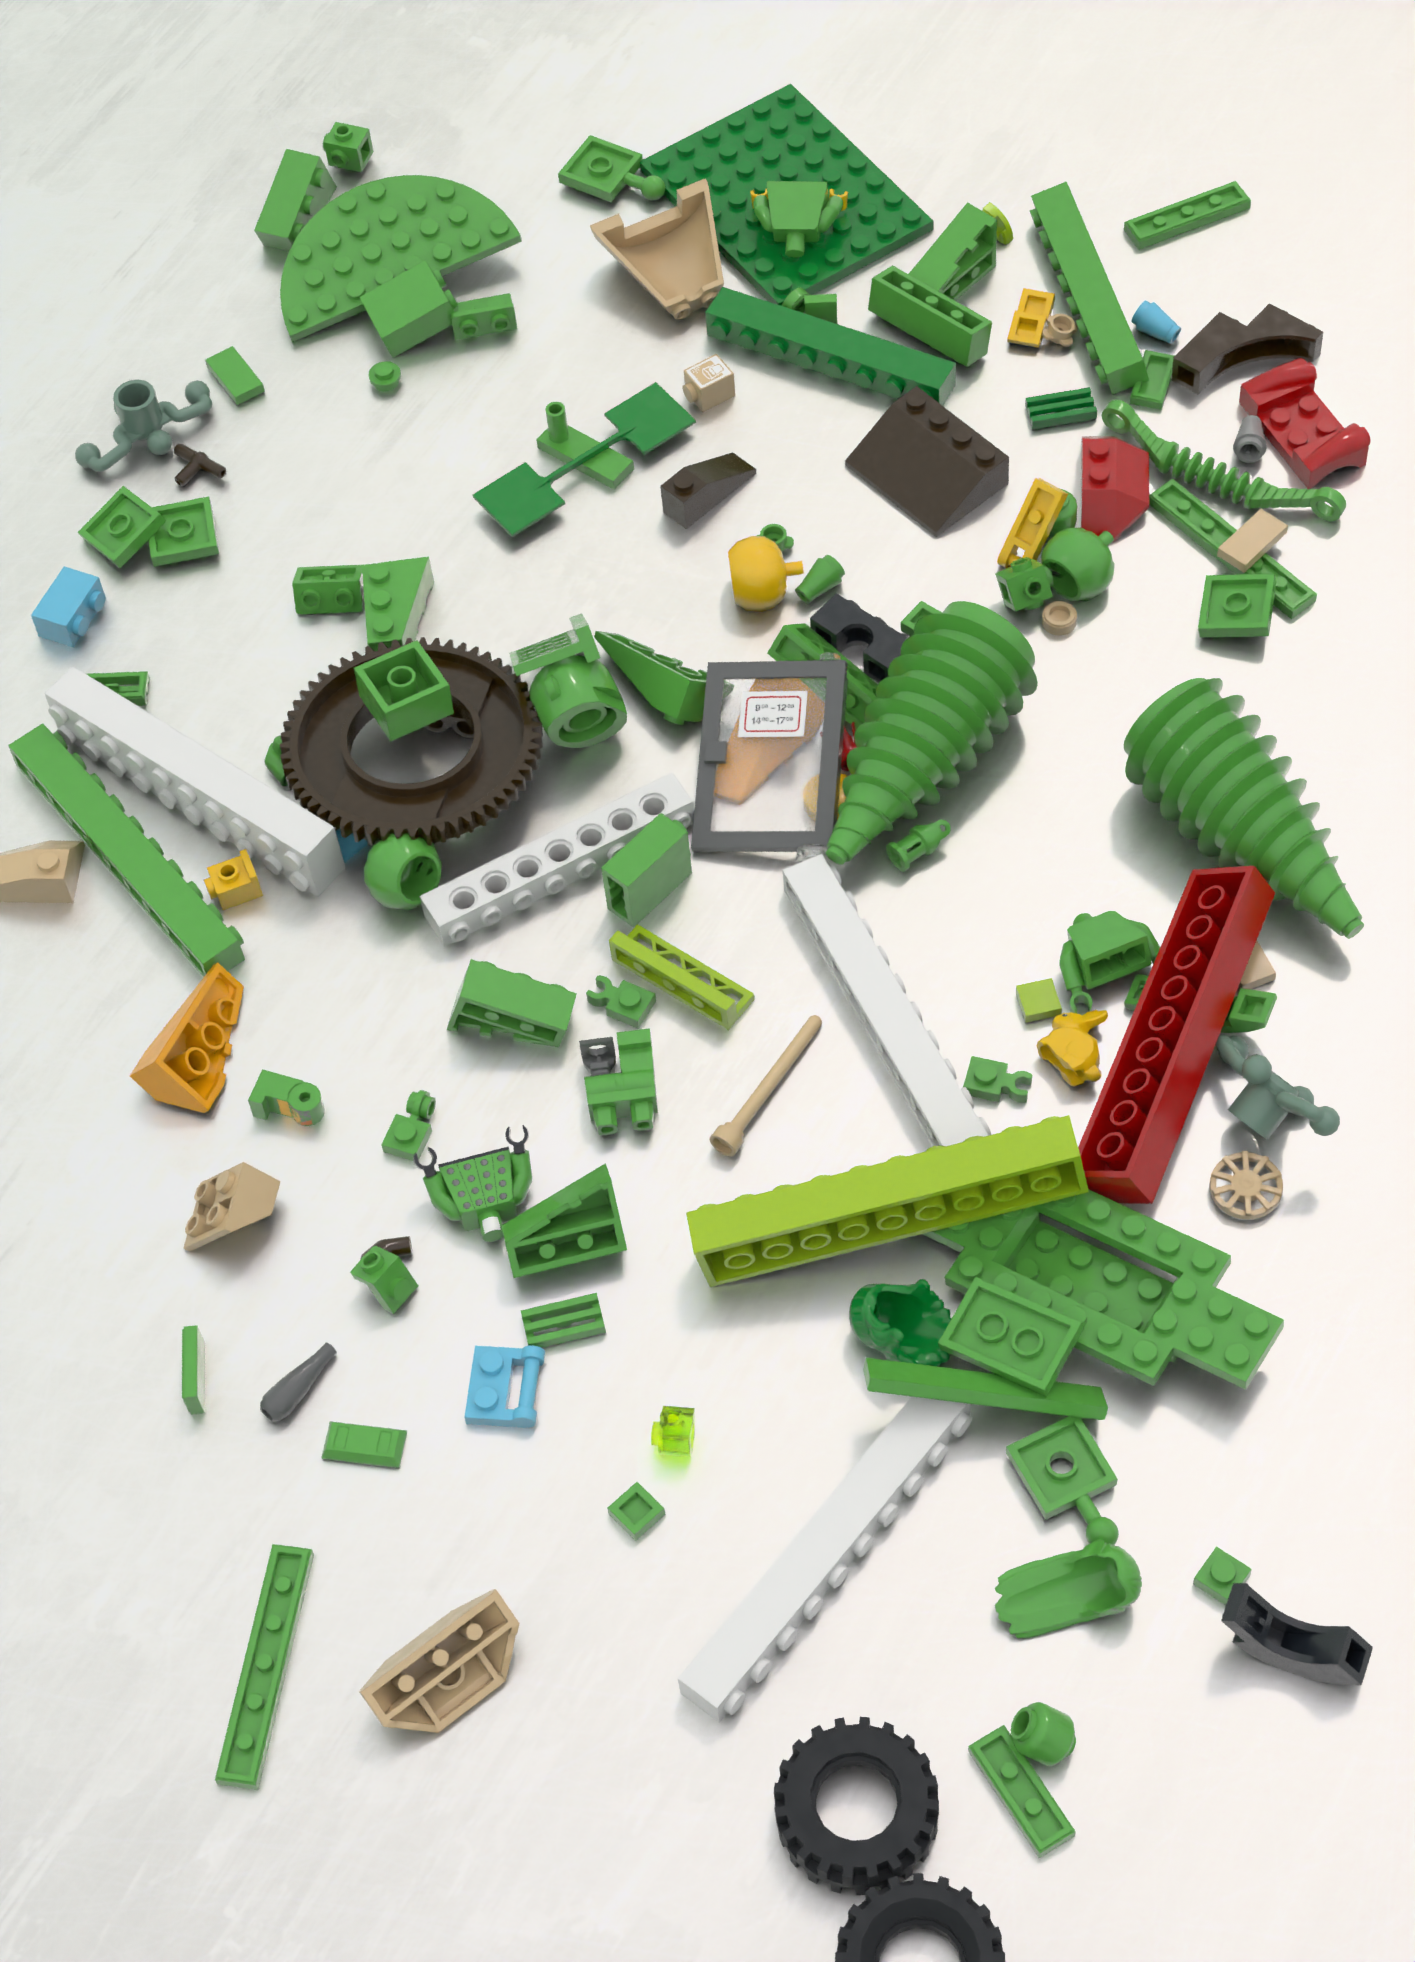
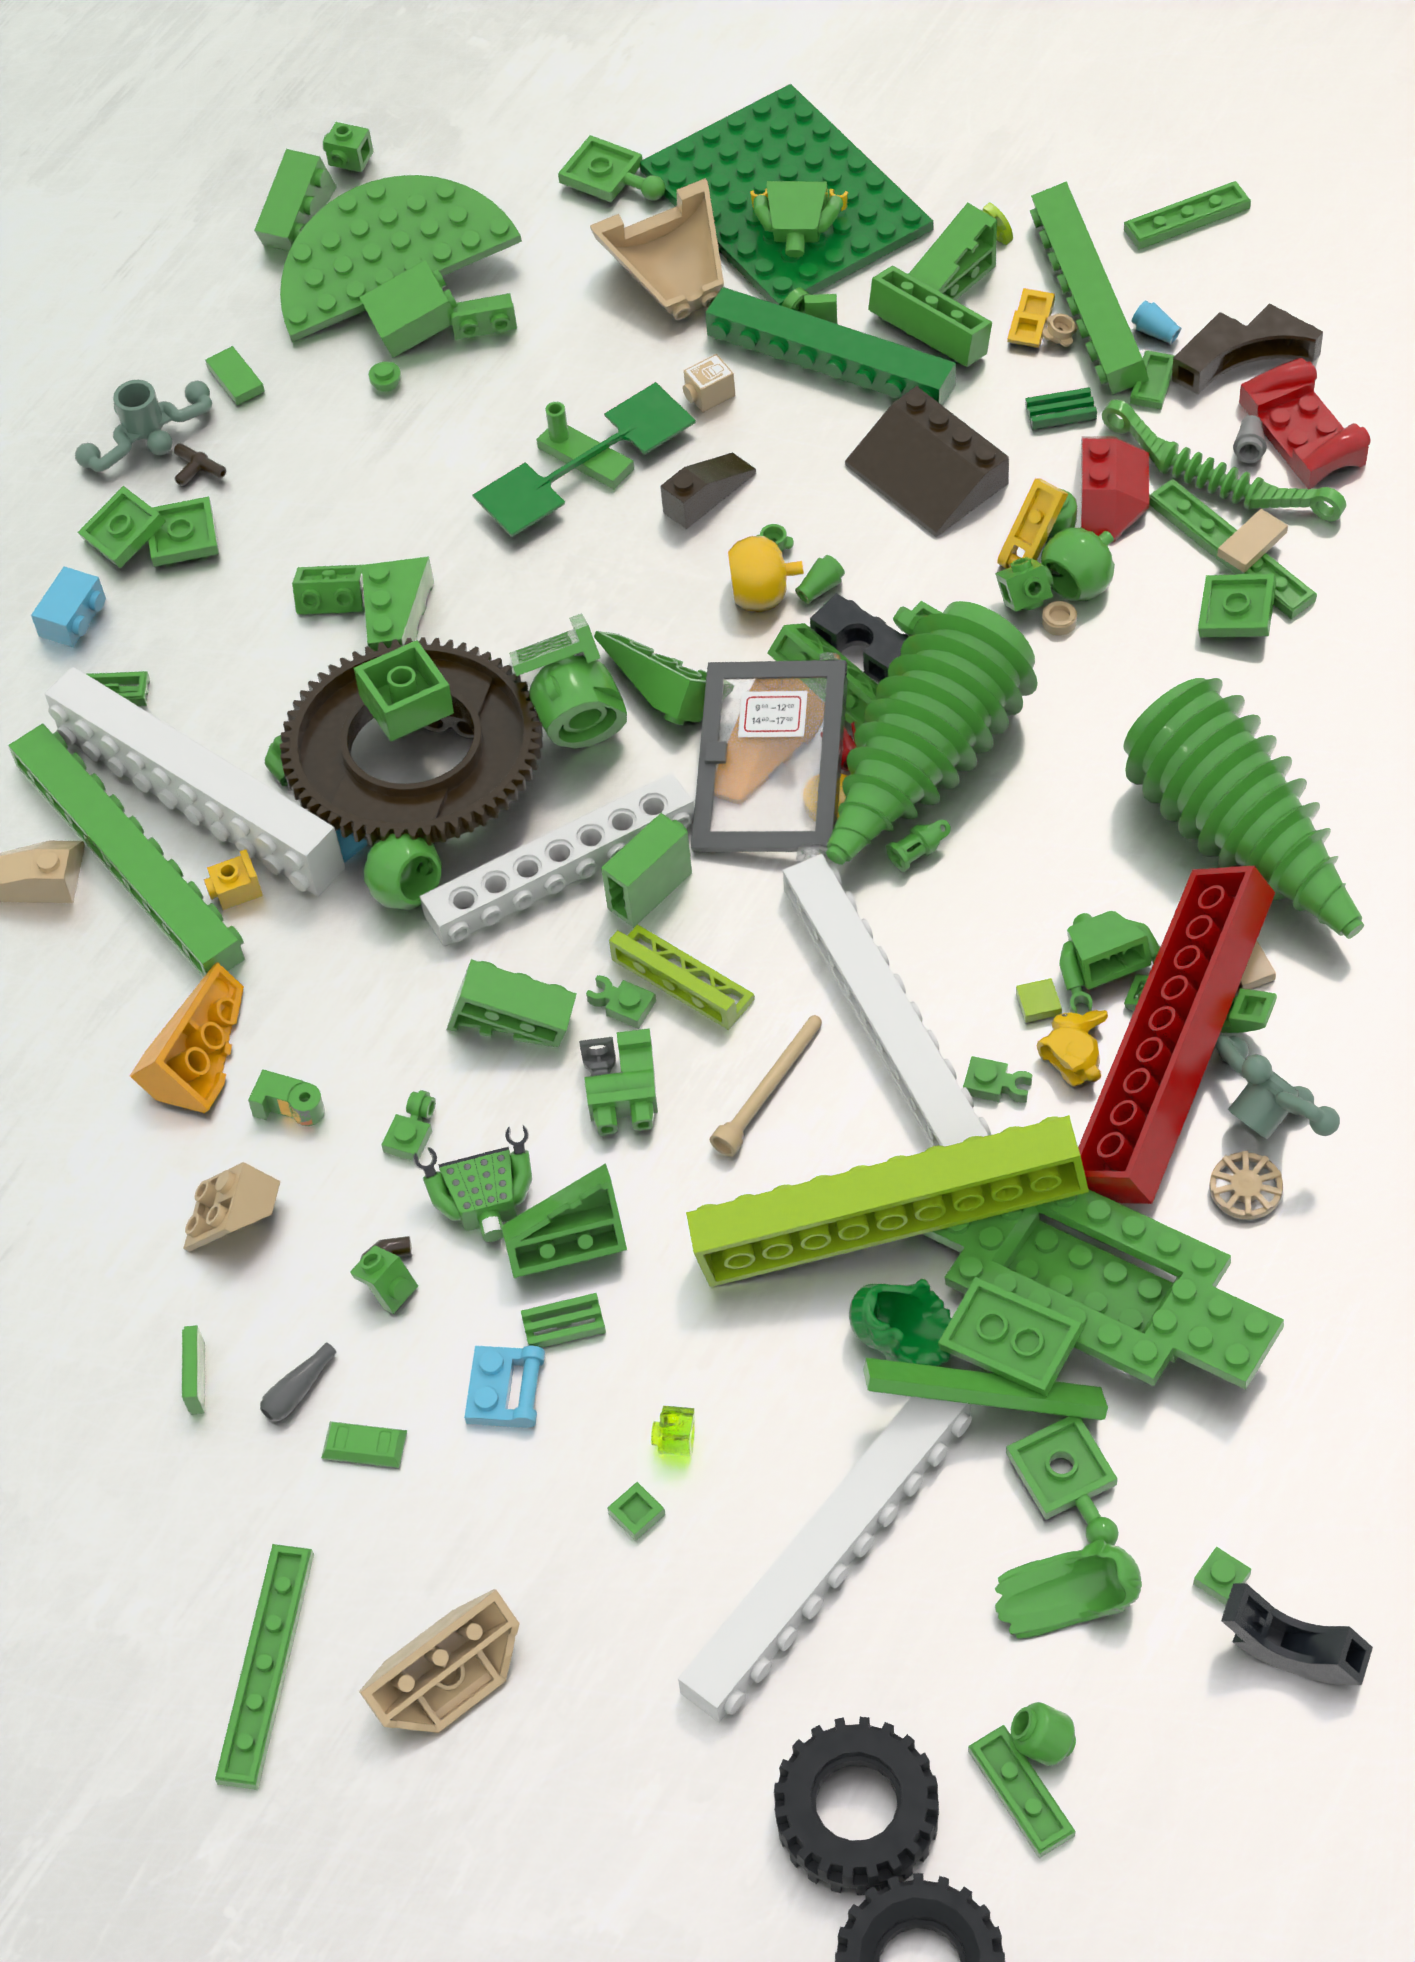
none -> bright green tile [893,606,922,636]

